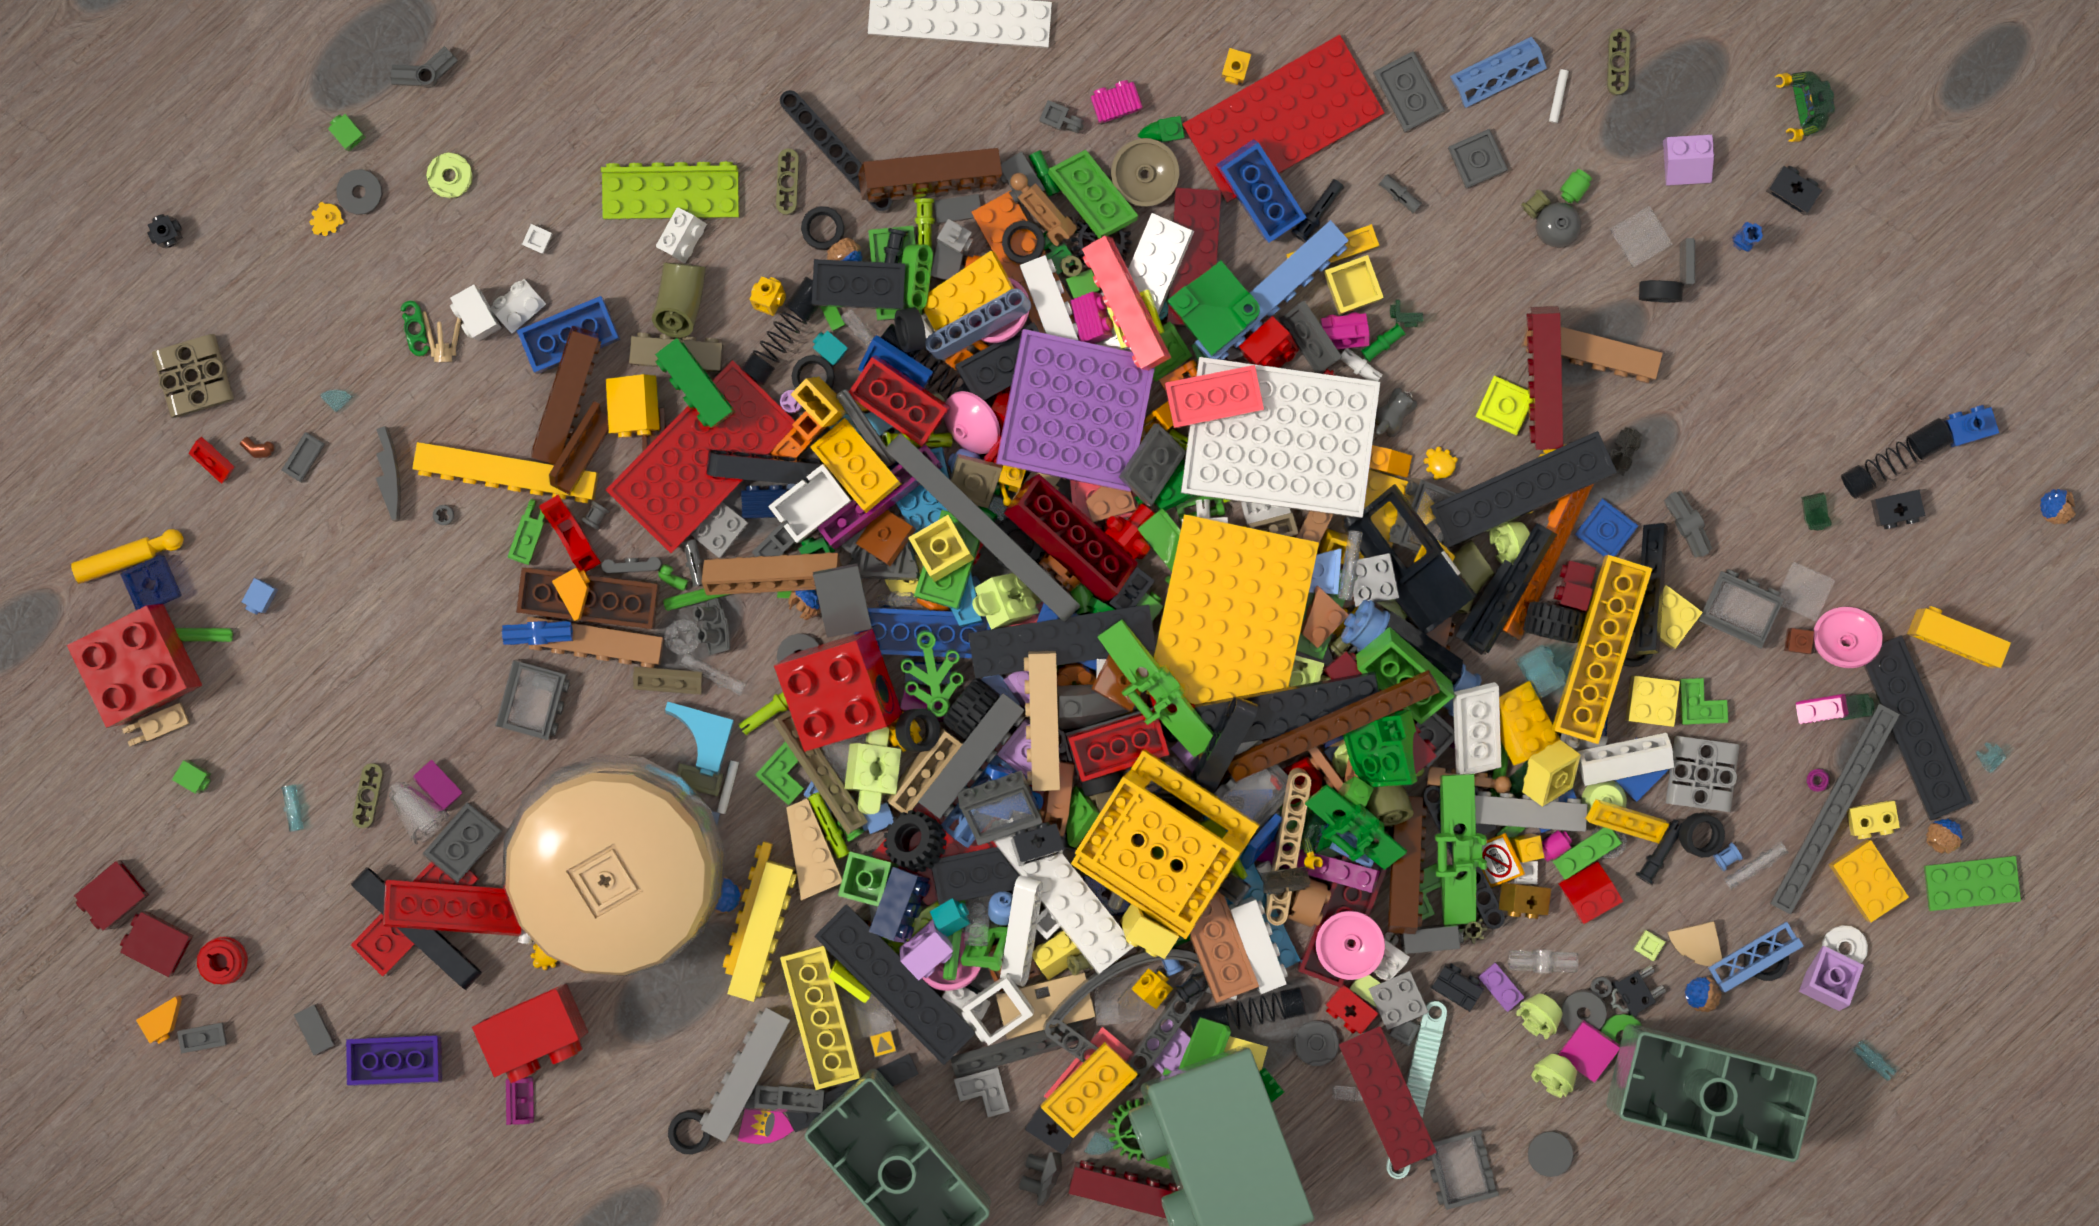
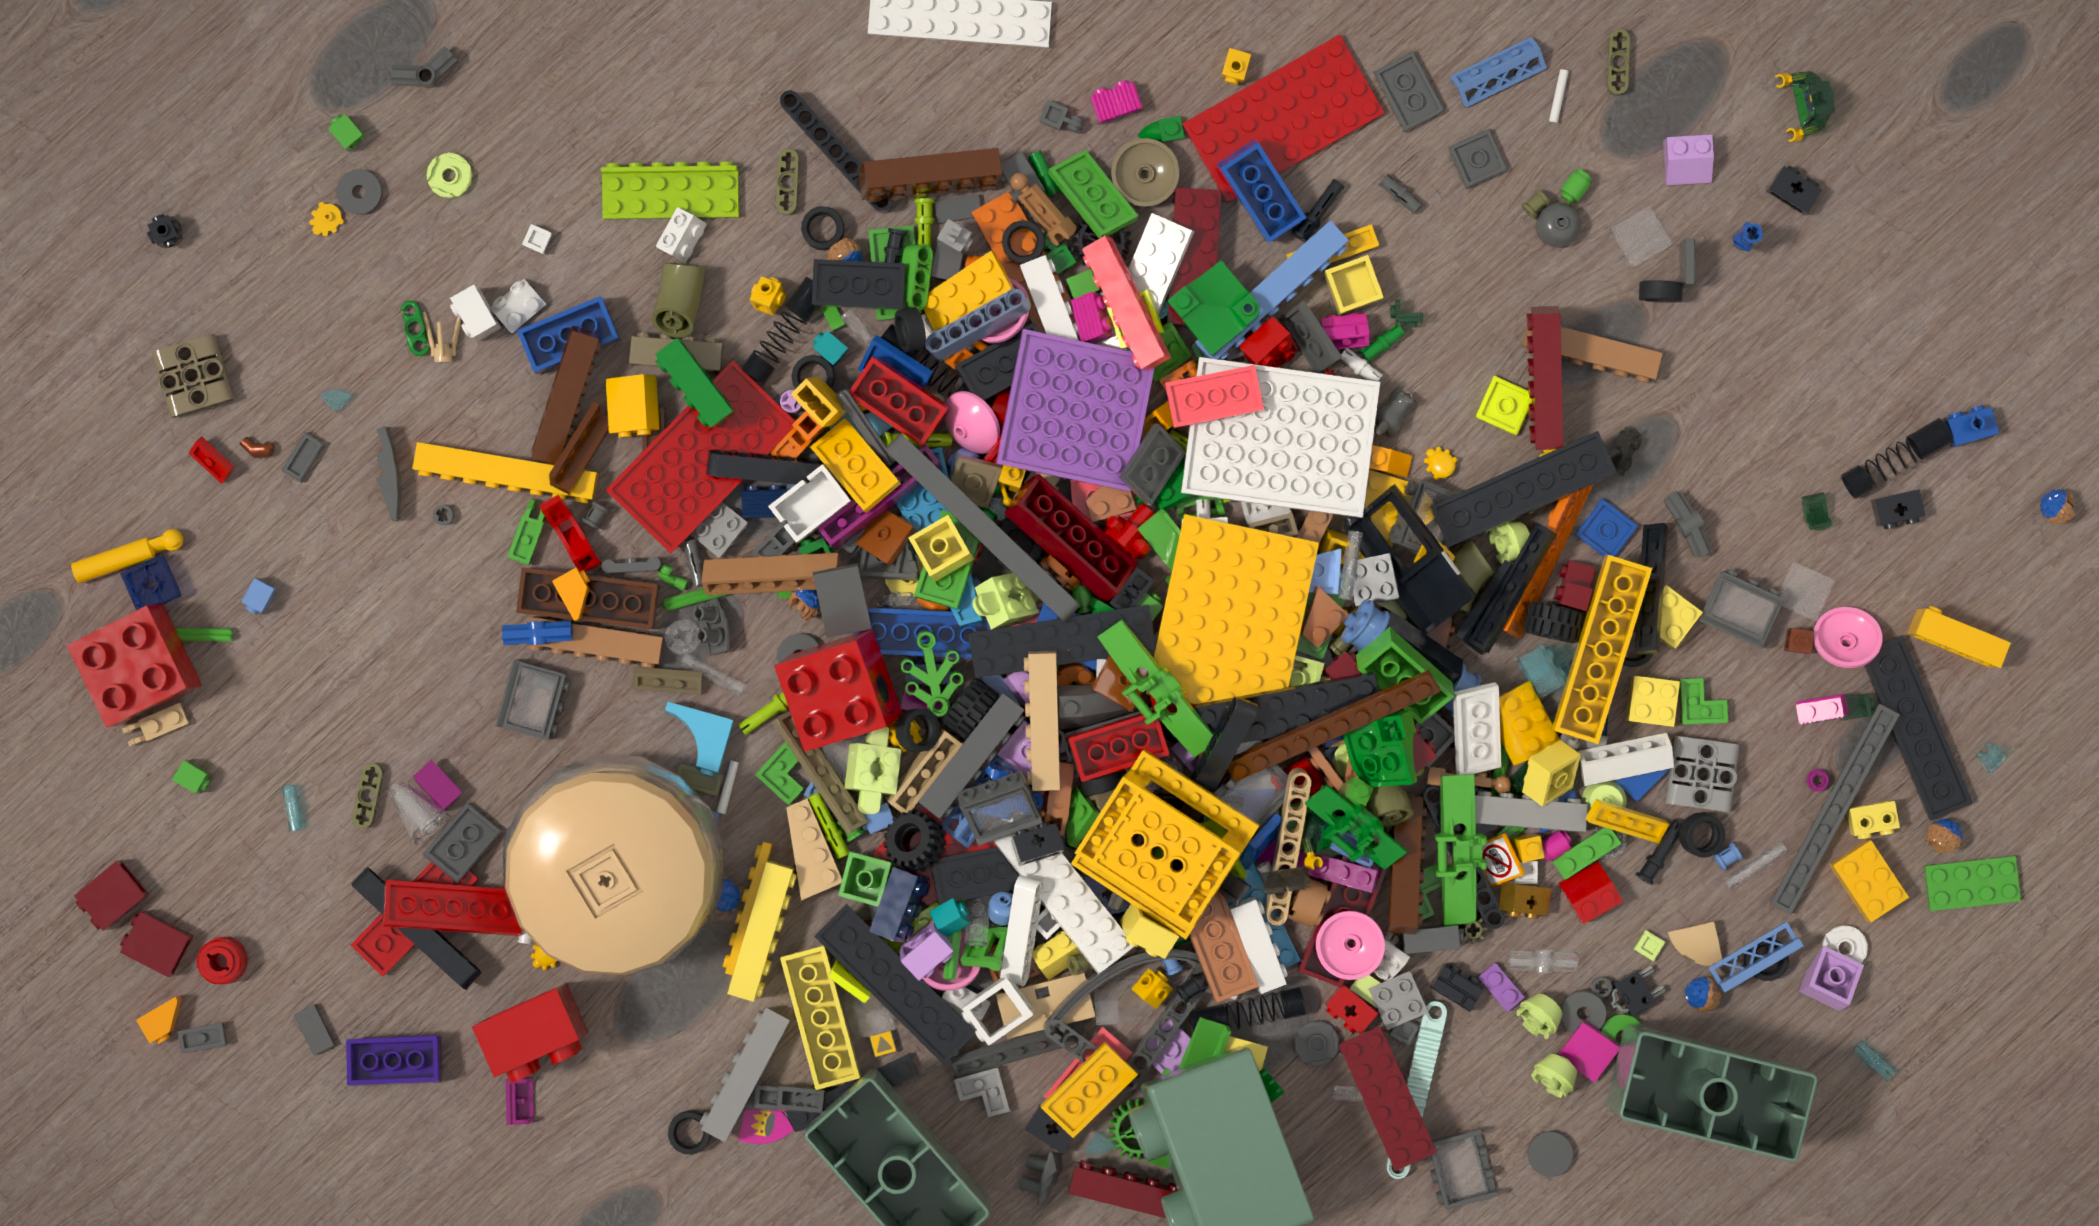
olive bush [1060,255,1082,277] -> none

